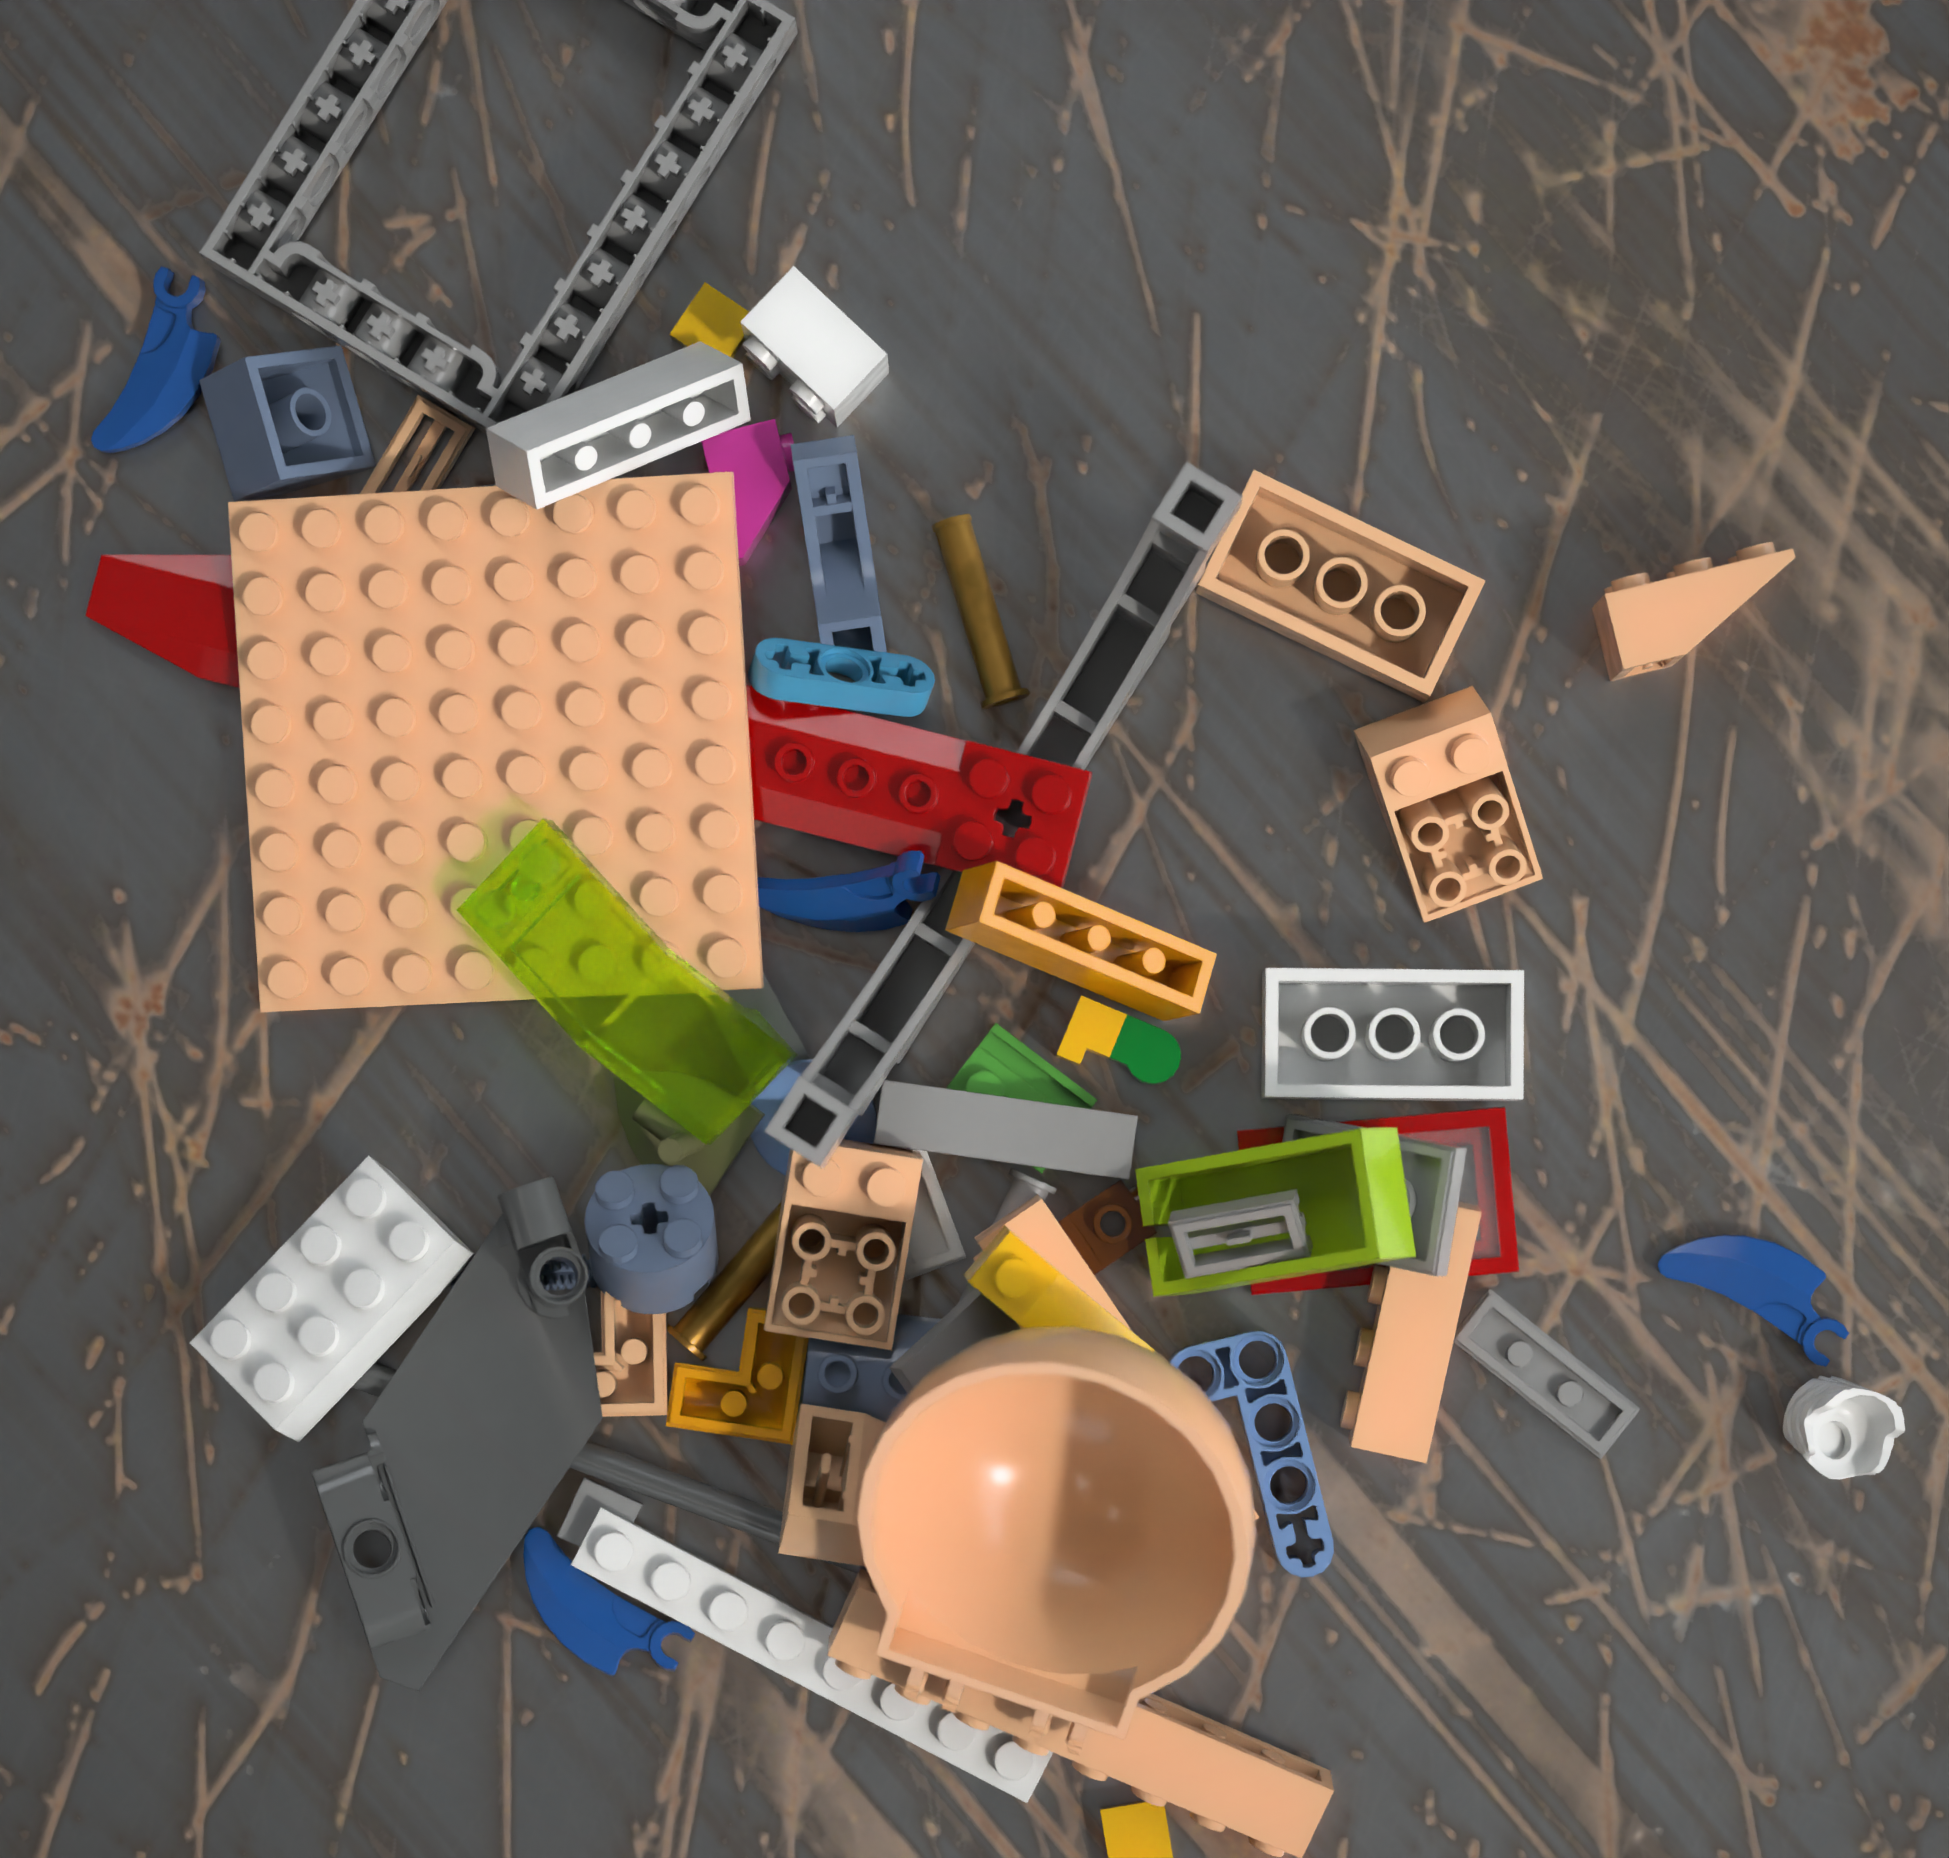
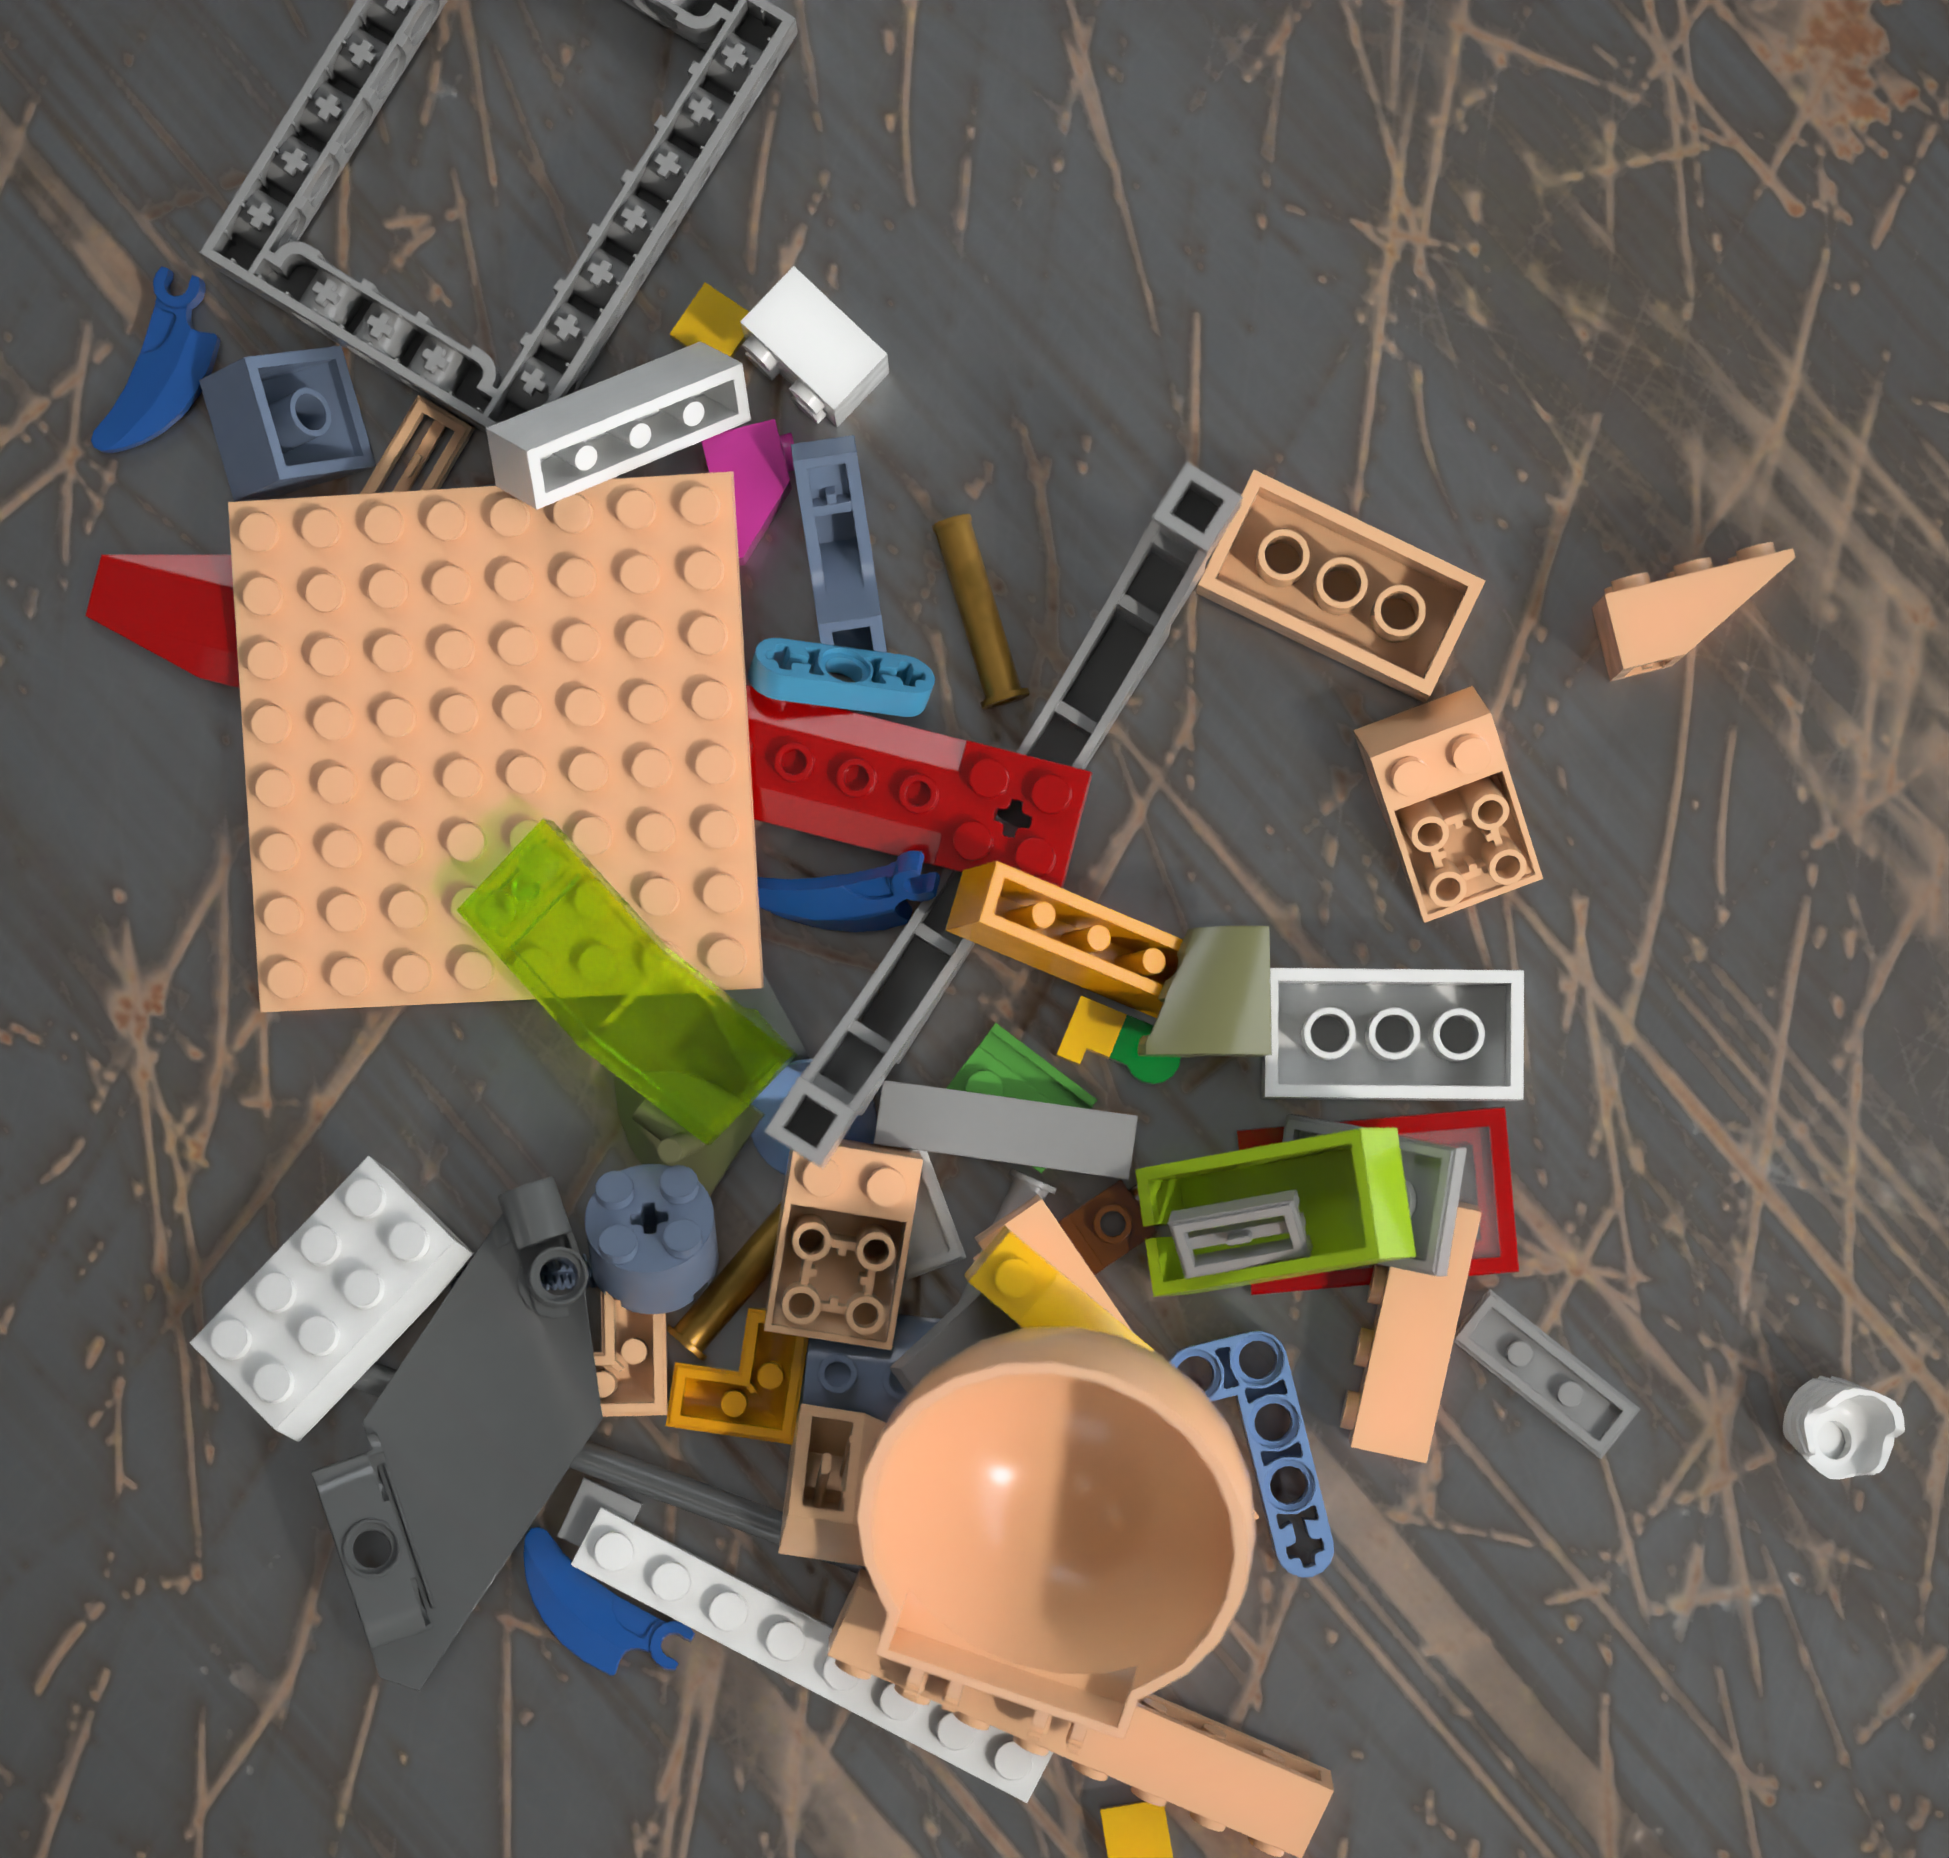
blue piece [1657,1234,1849,1367] -> none
none -> olive slope [1138,926,1272,1058]

